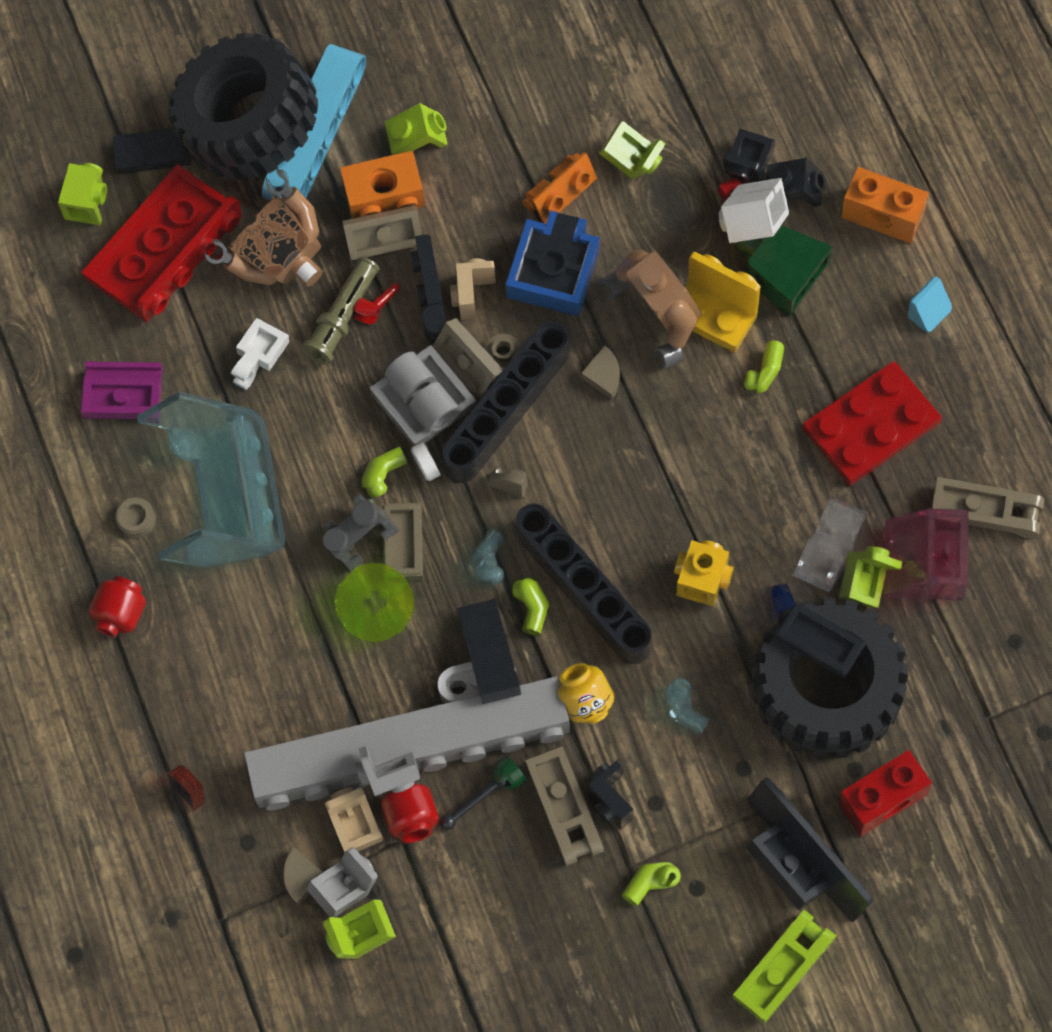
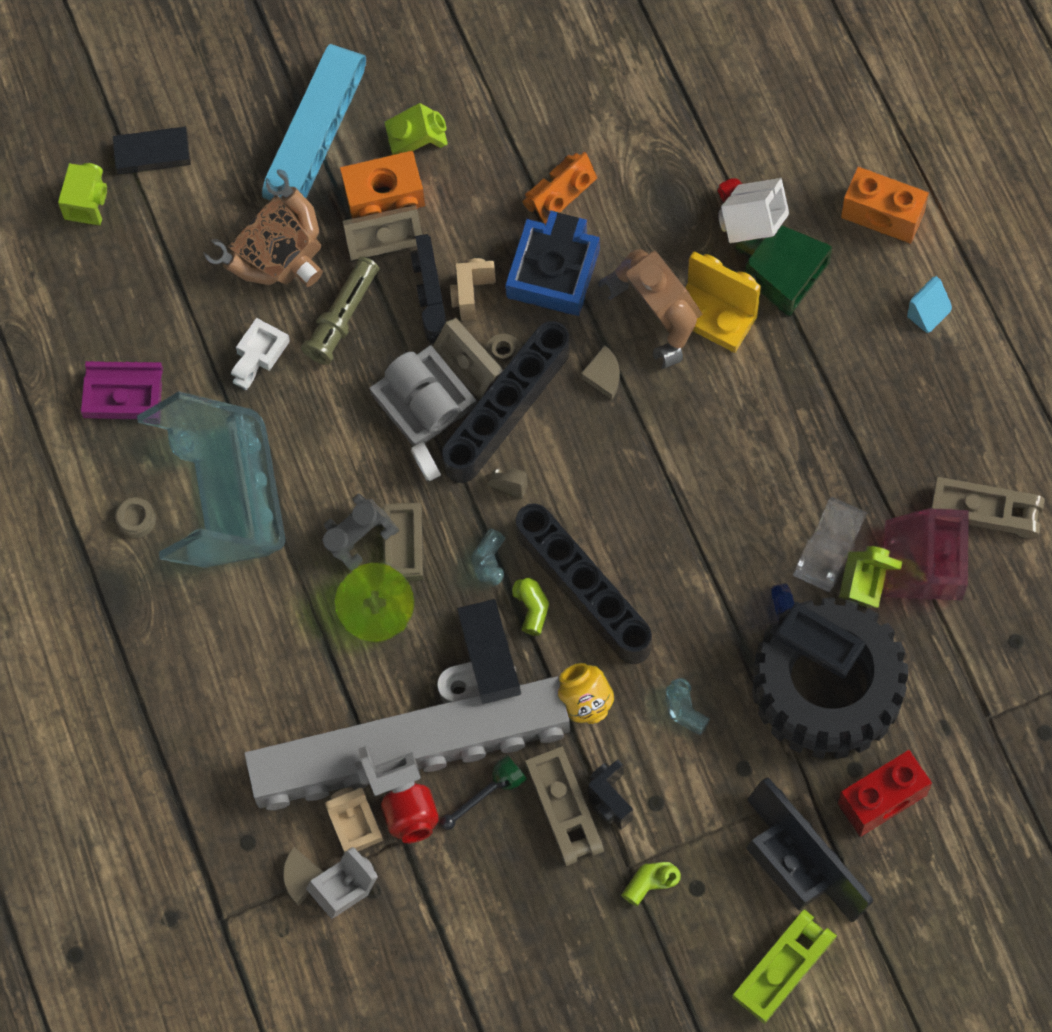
red bracket [81,164,242,323] -> none
red head [88,576,146,637] -> none
clear red tile [167,765,205,811] -> none
black tyre [169,33,318,180] -> none
lime bracket [323,899,396,959] -> none
red hand [354,283,401,325] -> none
lime arm [361,447,407,498] -> none
lime bracket [599,121,665,180] -> none
yellow brick [674,540,734,607] -> none
black bracket [723,129,776,184] -> none
lime arm [744,340,784,394] -> none
black bracket [766,157,826,207] -> none
red plate [802,360,942,487] -> none

